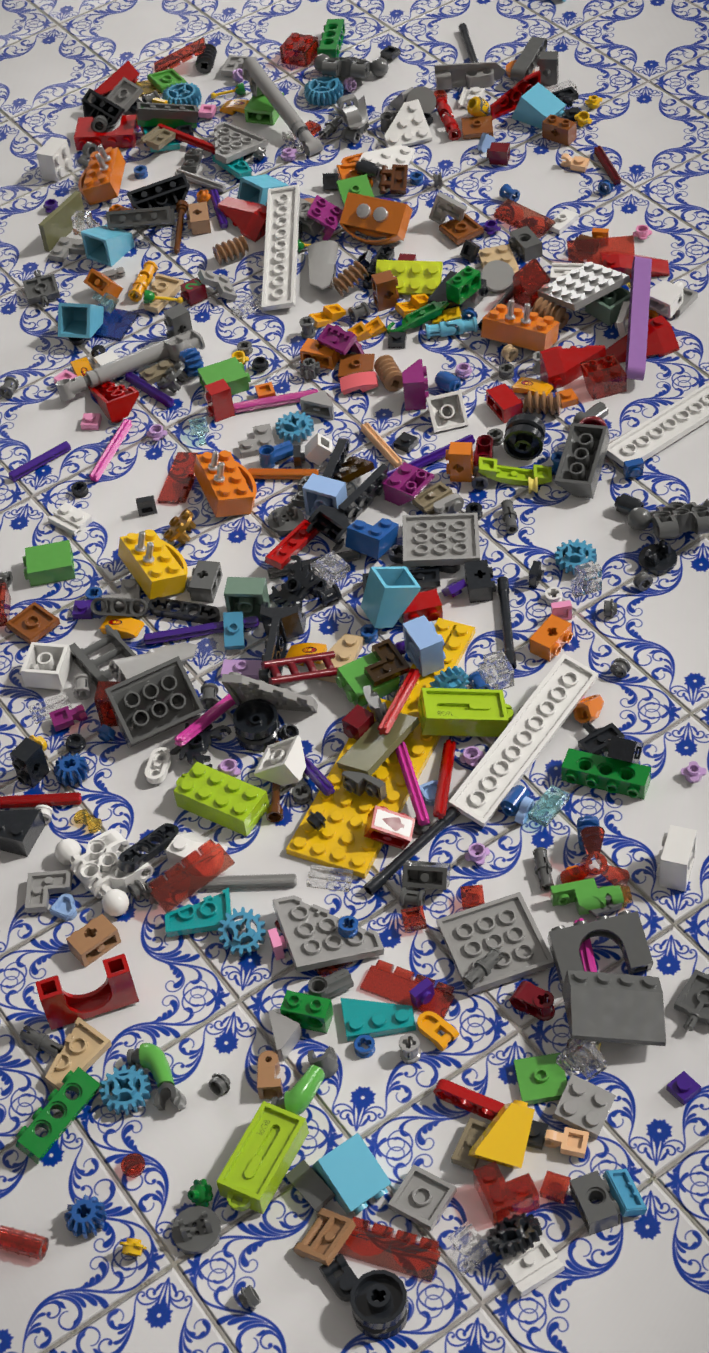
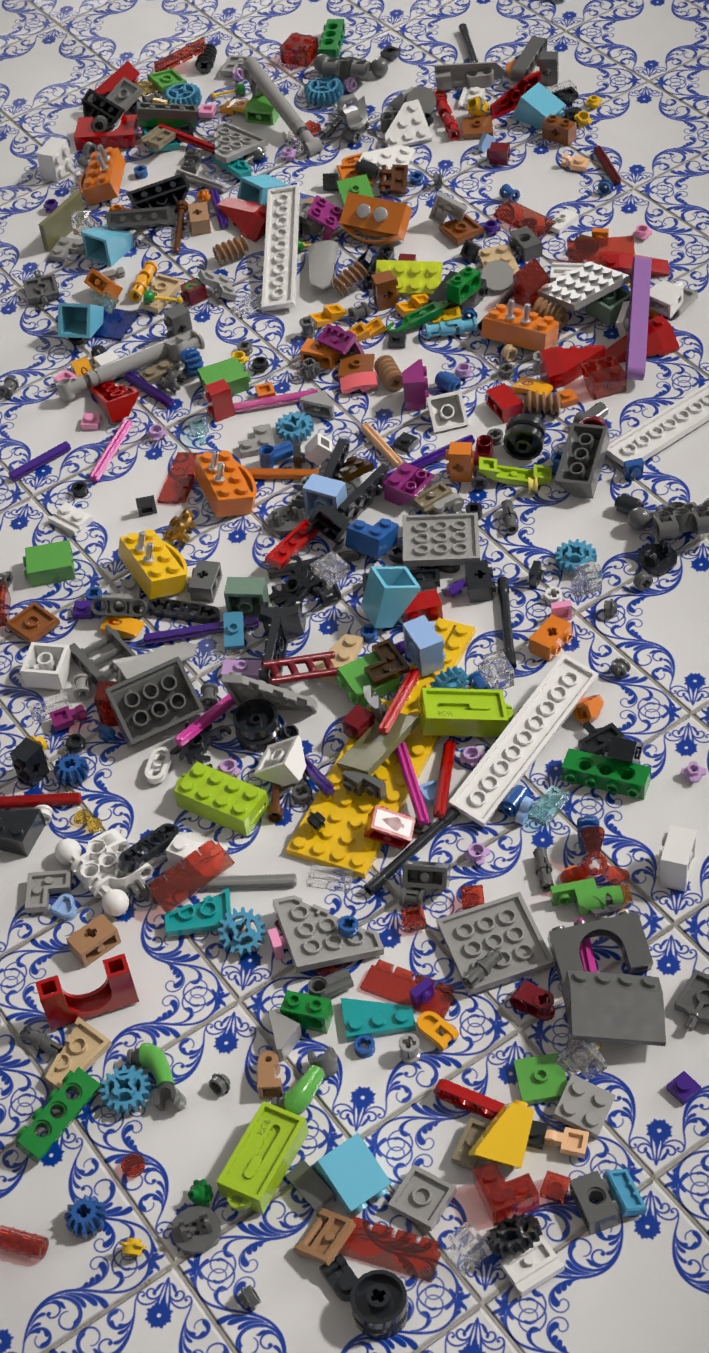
light orange slope [285,643,327,666] -> none

